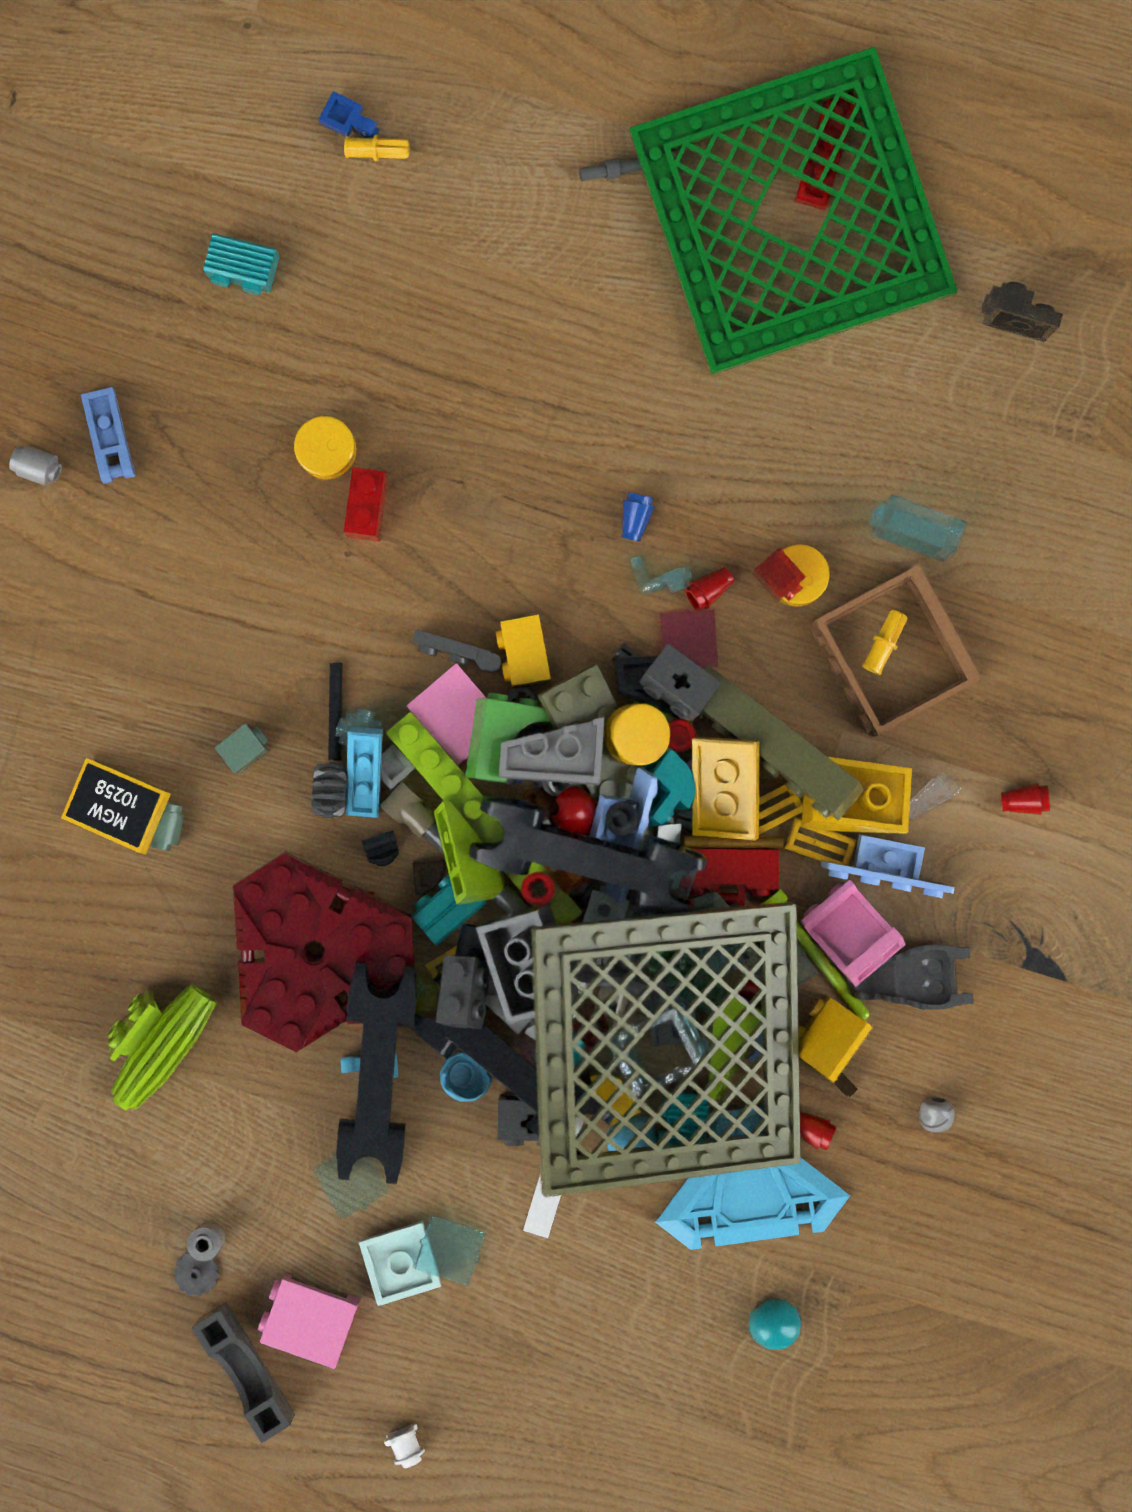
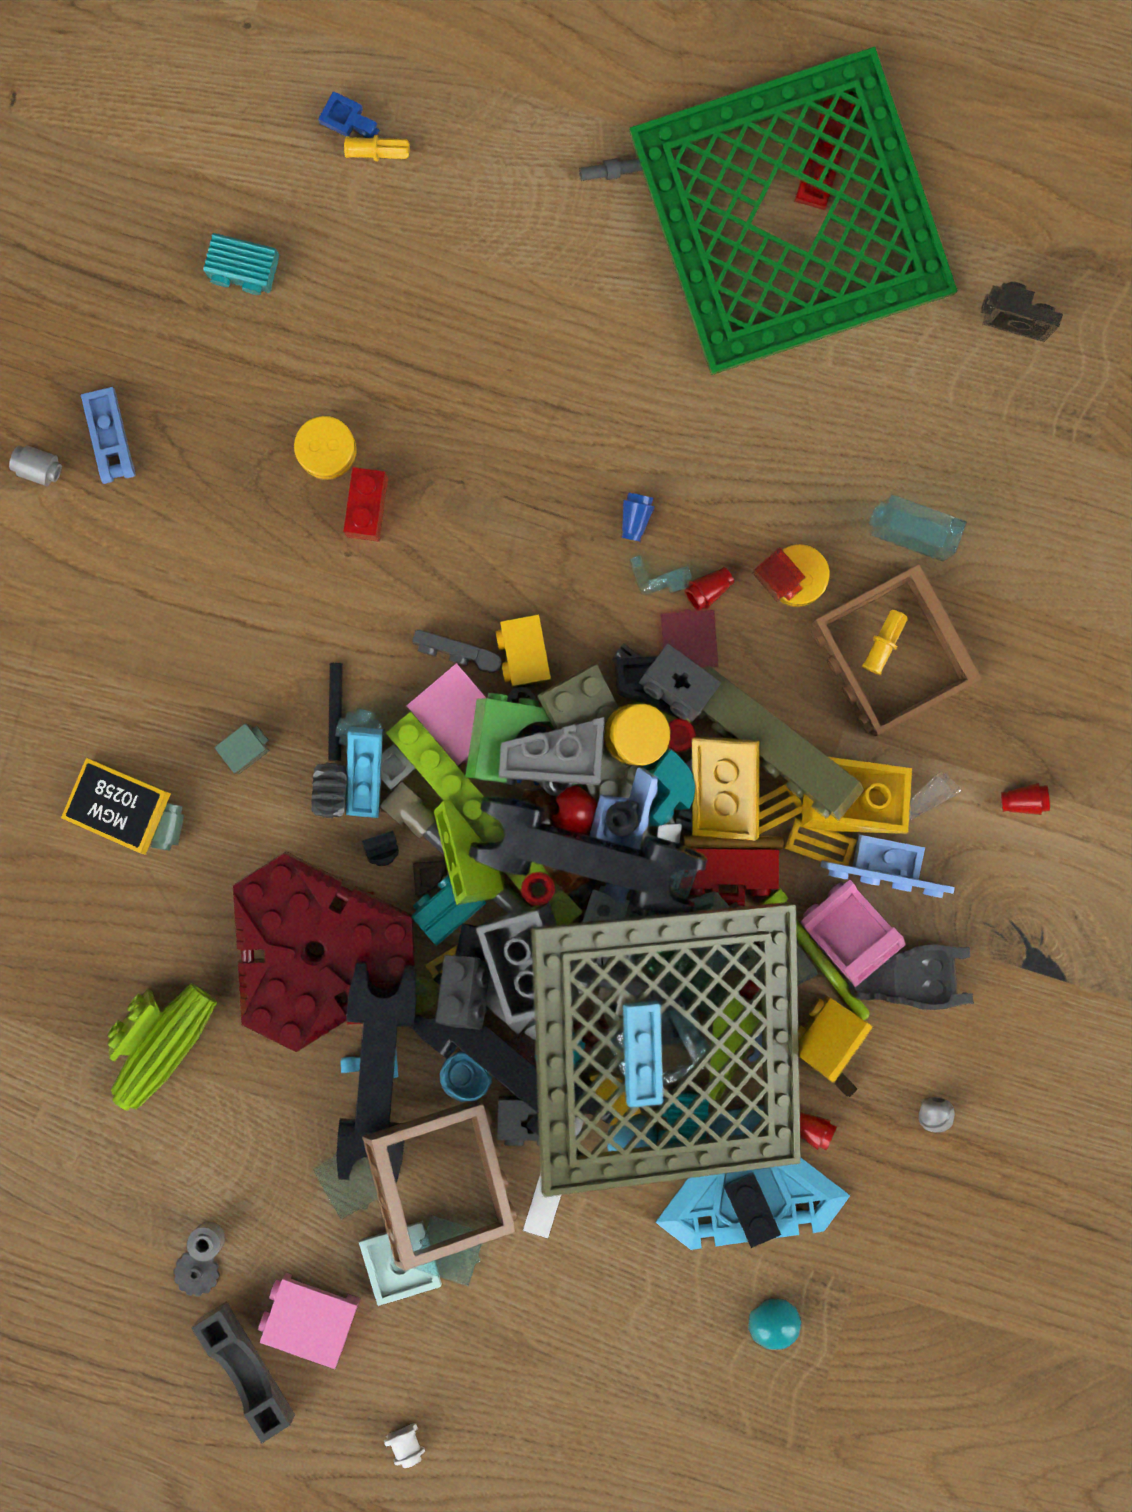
none -> medium nougat window [362,1101,516,1271]
none -> medium azure plate [623,1001,663,1108]
none -> black plate [723,1172,781,1248]

